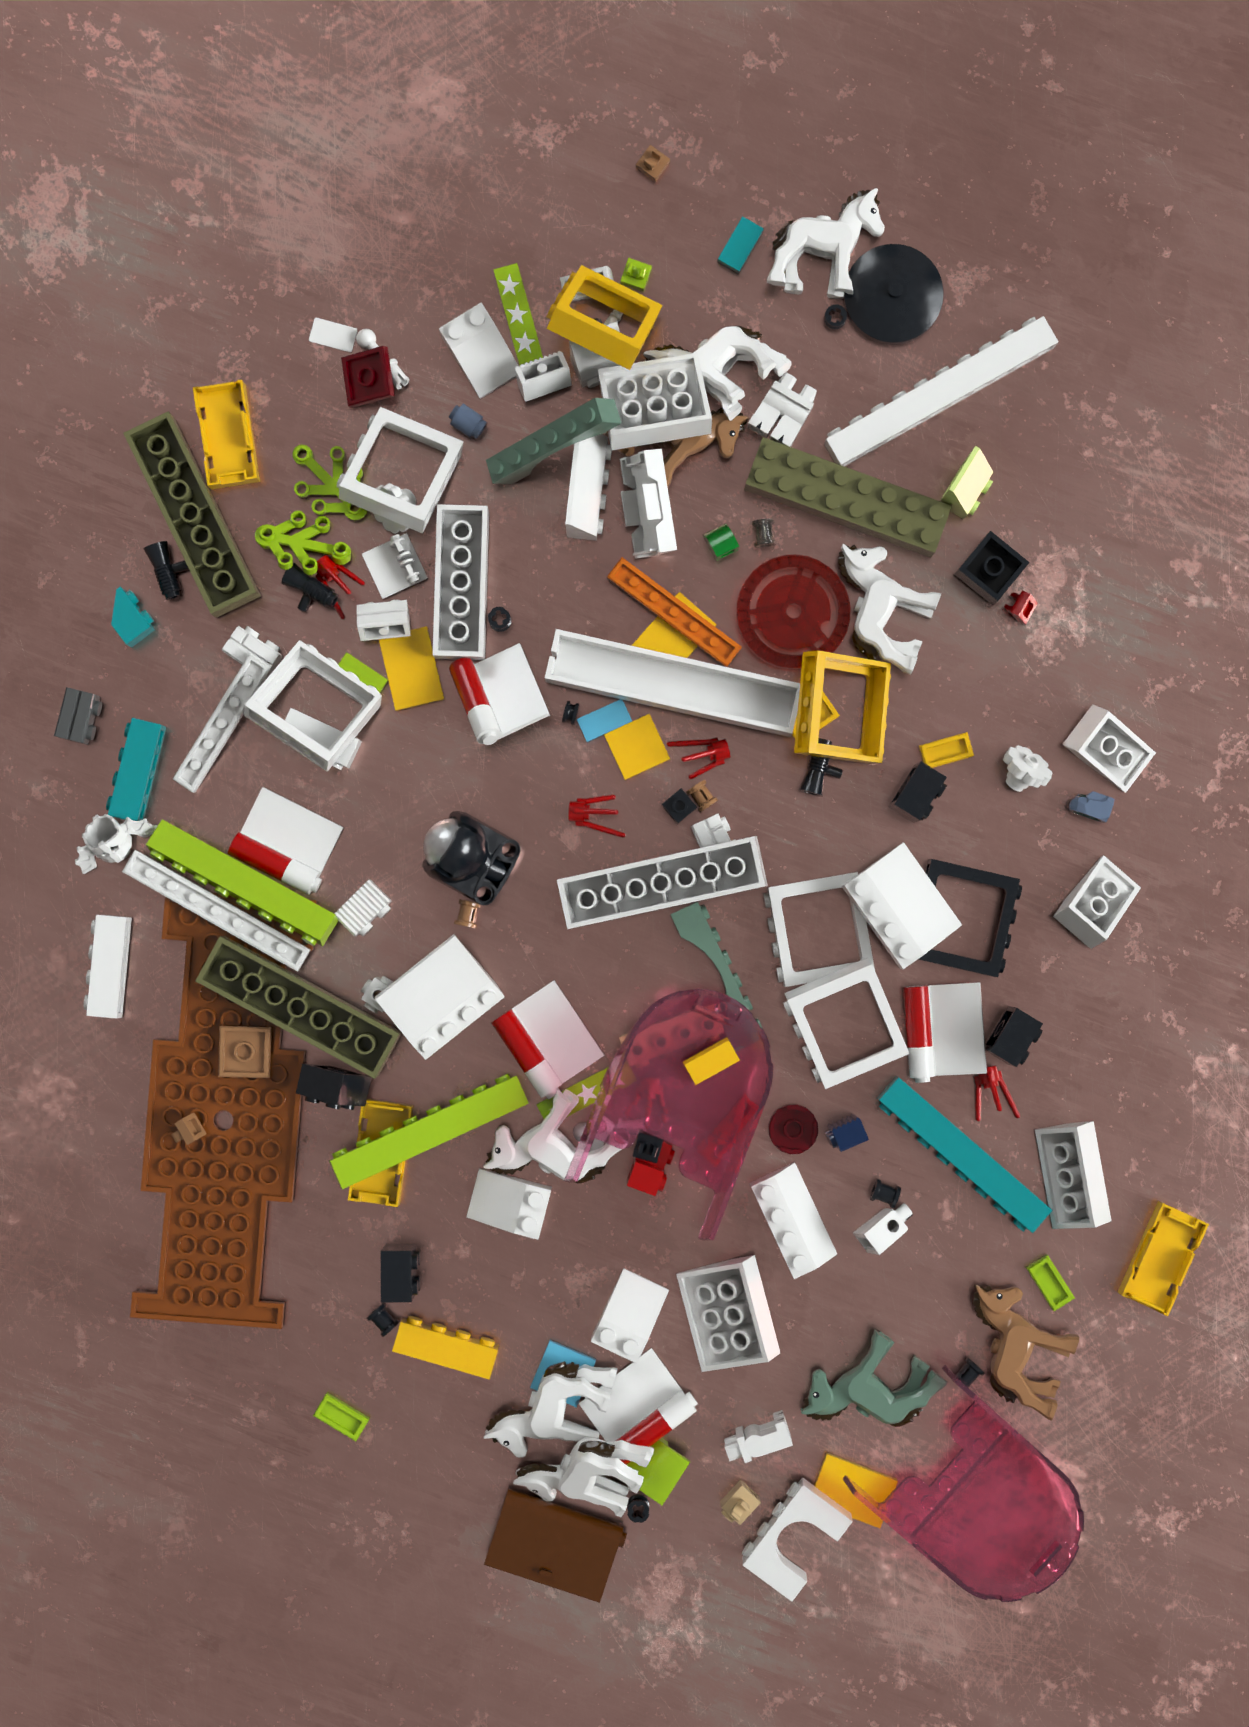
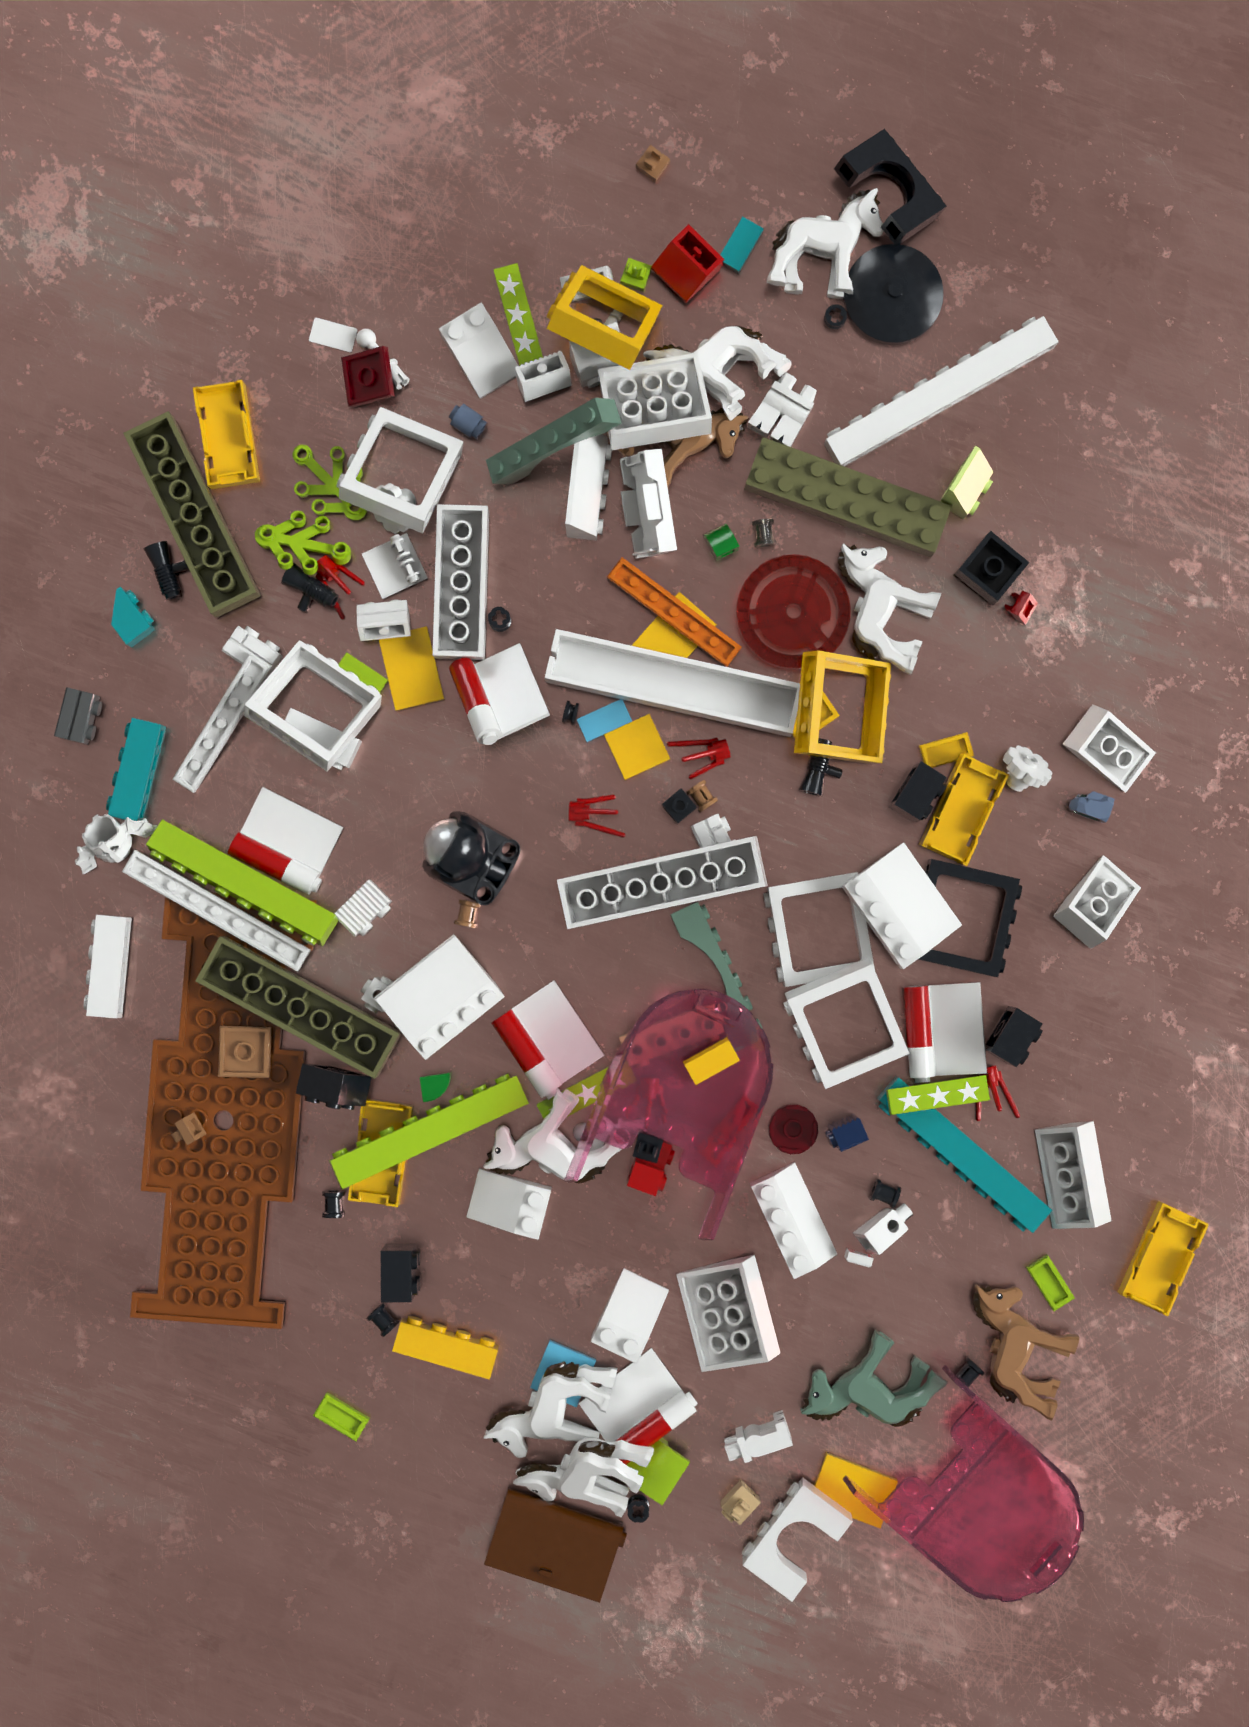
none -> black bush [322,1190,345,1218]
none -> green brick [420,1071,452,1102]
none -> red slope [651,224,724,303]
none -> black arch [834,128,947,246]
none -> white tile [844,1248,873,1267]
none -> lime tile [886,1075,990,1115]
none -> yellow piece [918,753,1009,866]

